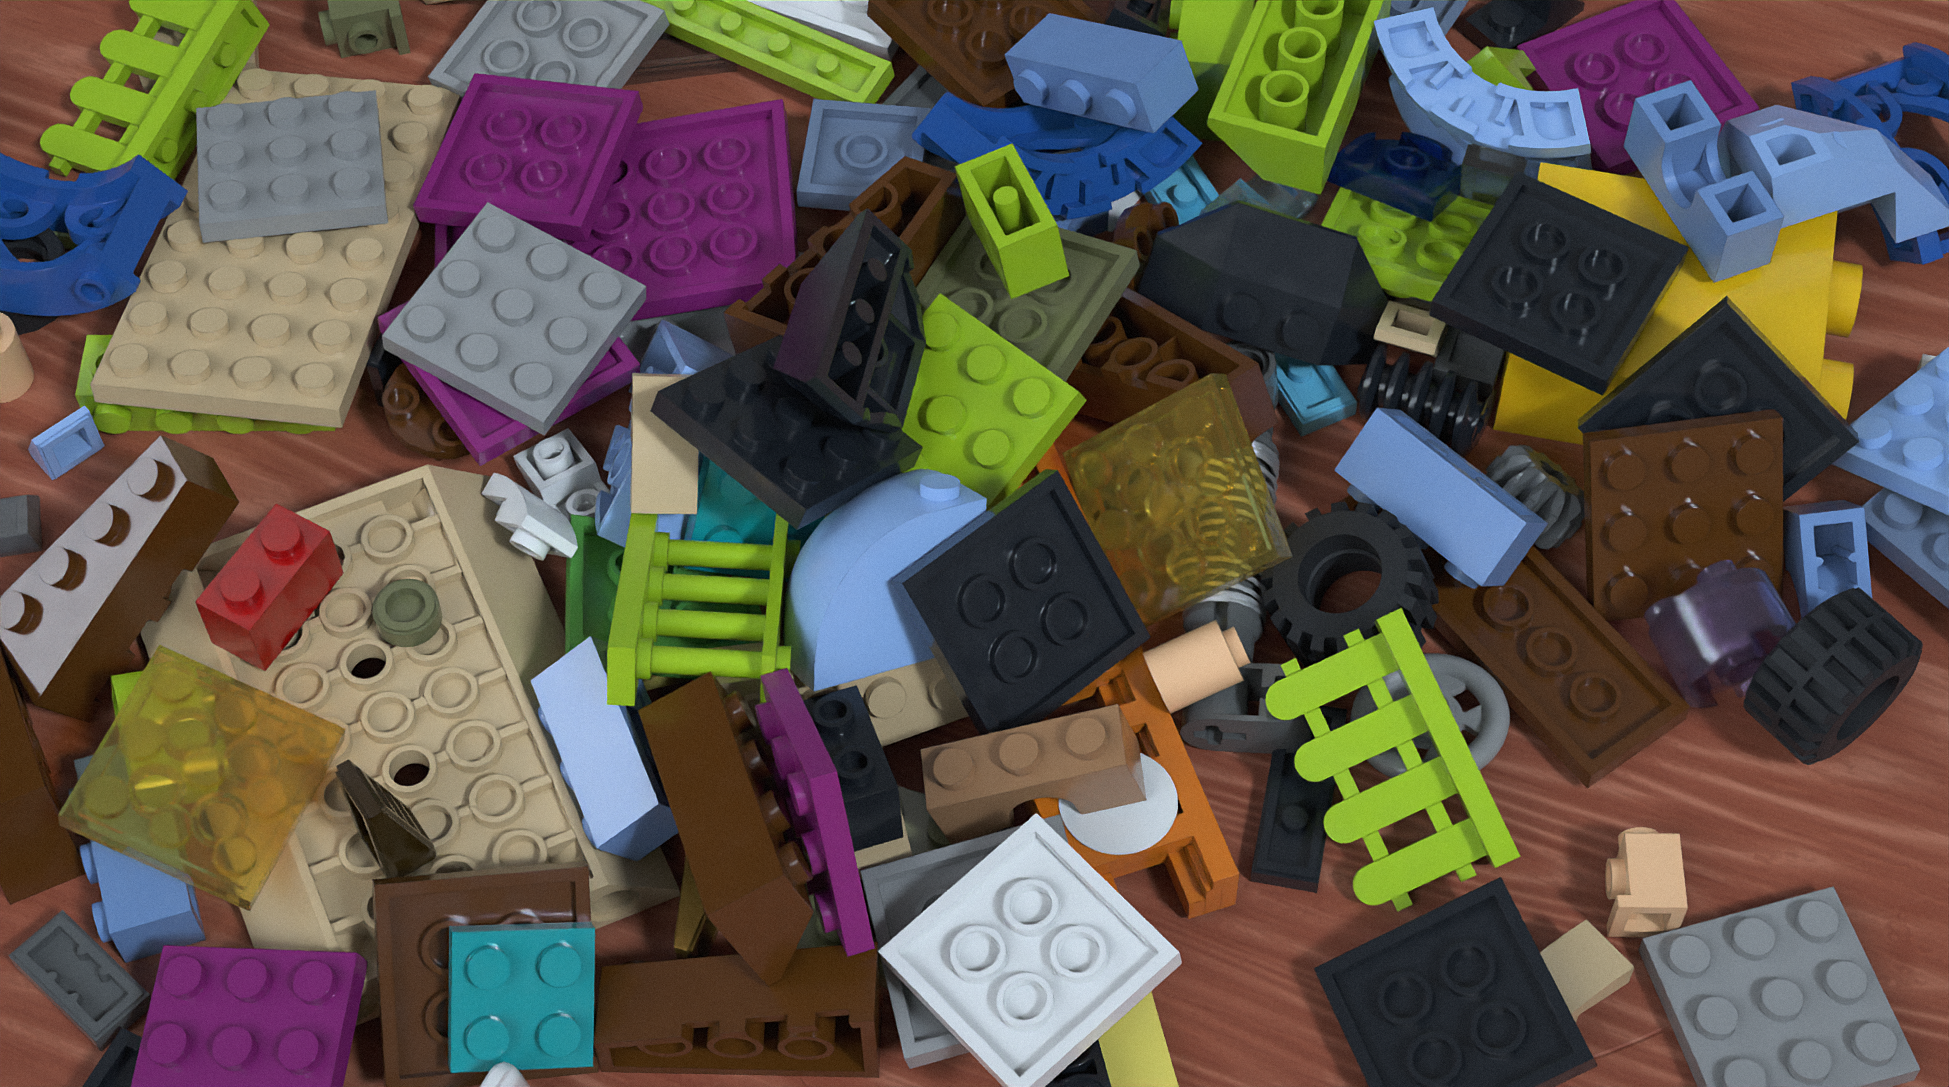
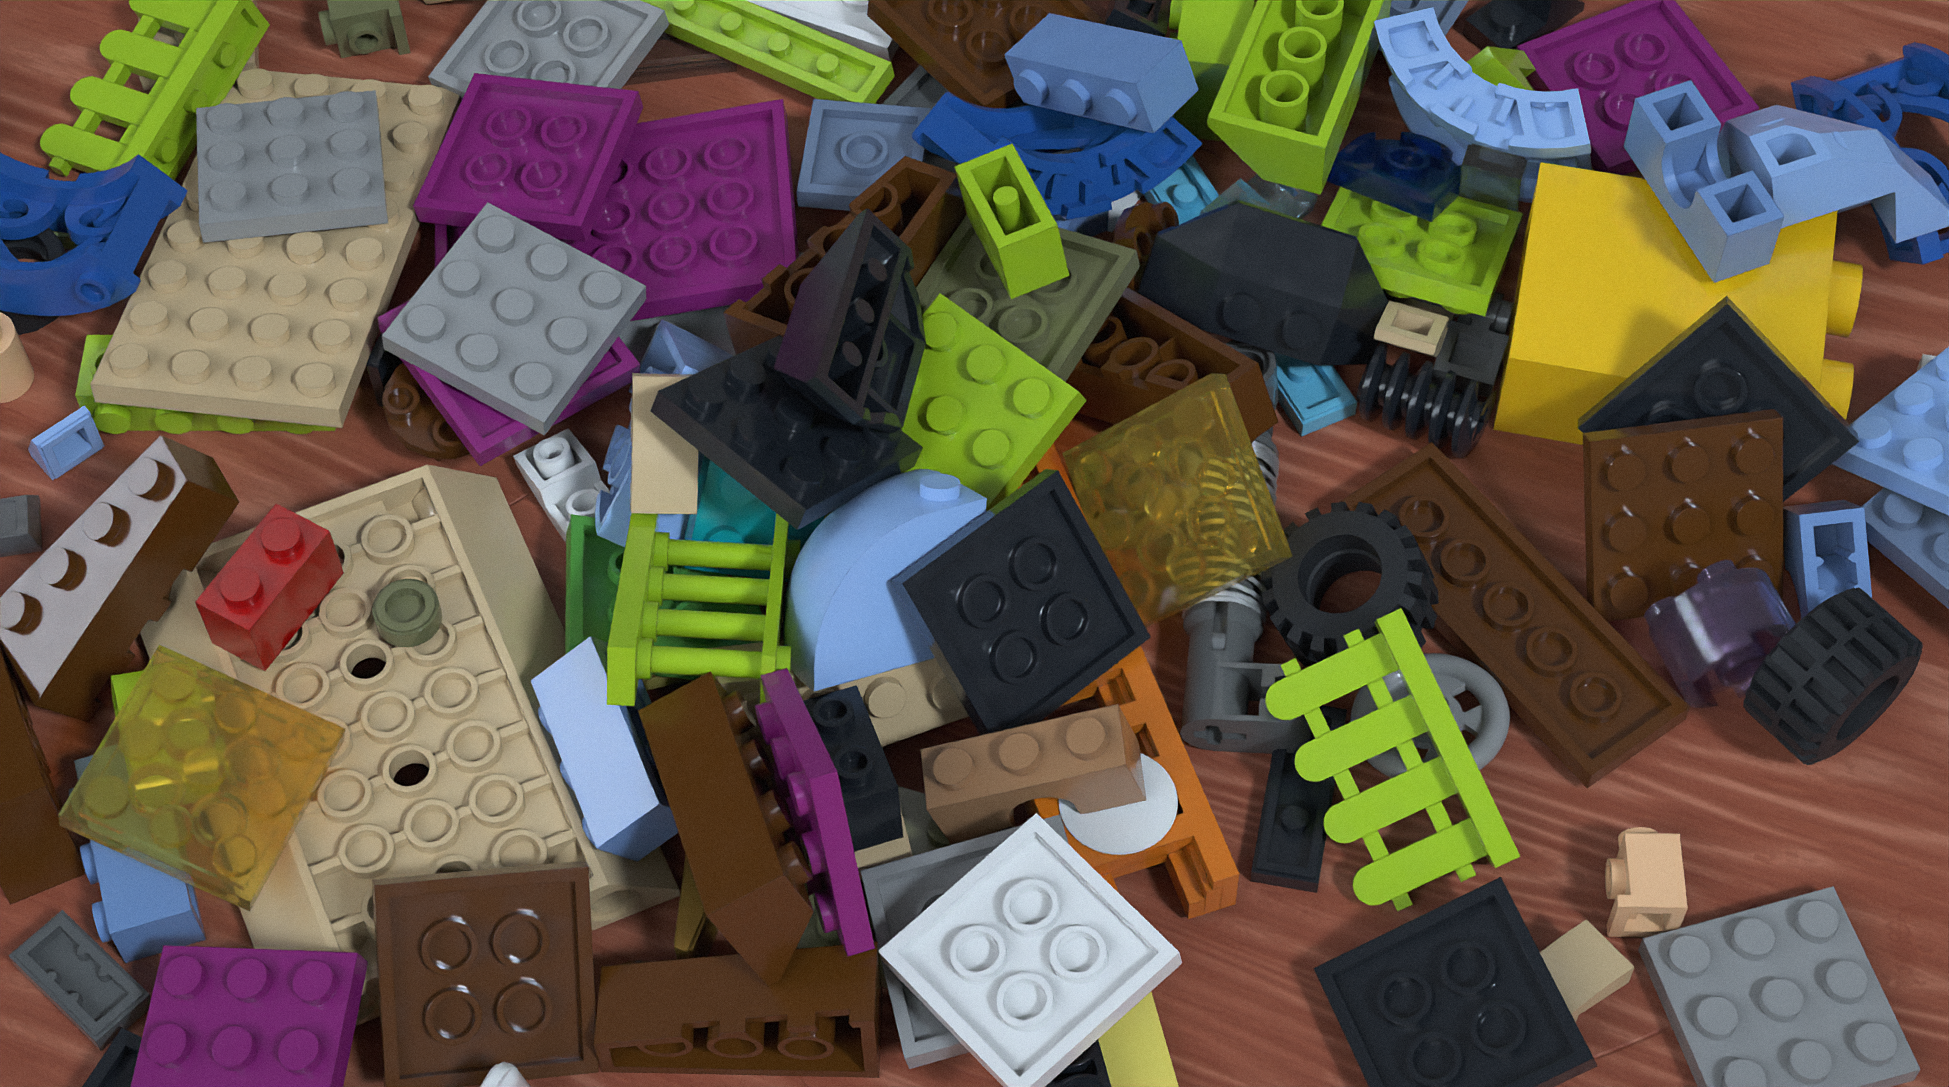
dark brown slope [335,759,436,878] -> none
teal plate [448,922,595,1073] -> none
white slope [481,473,578,560] -> none
light nougat brick [1143,620,1251,714] -> none
medium blue brick [1334,407,1548,589] -> none
black plate [1429,171,1689,396] -> none
dark grey gear [1486,445,1585,550] -> none

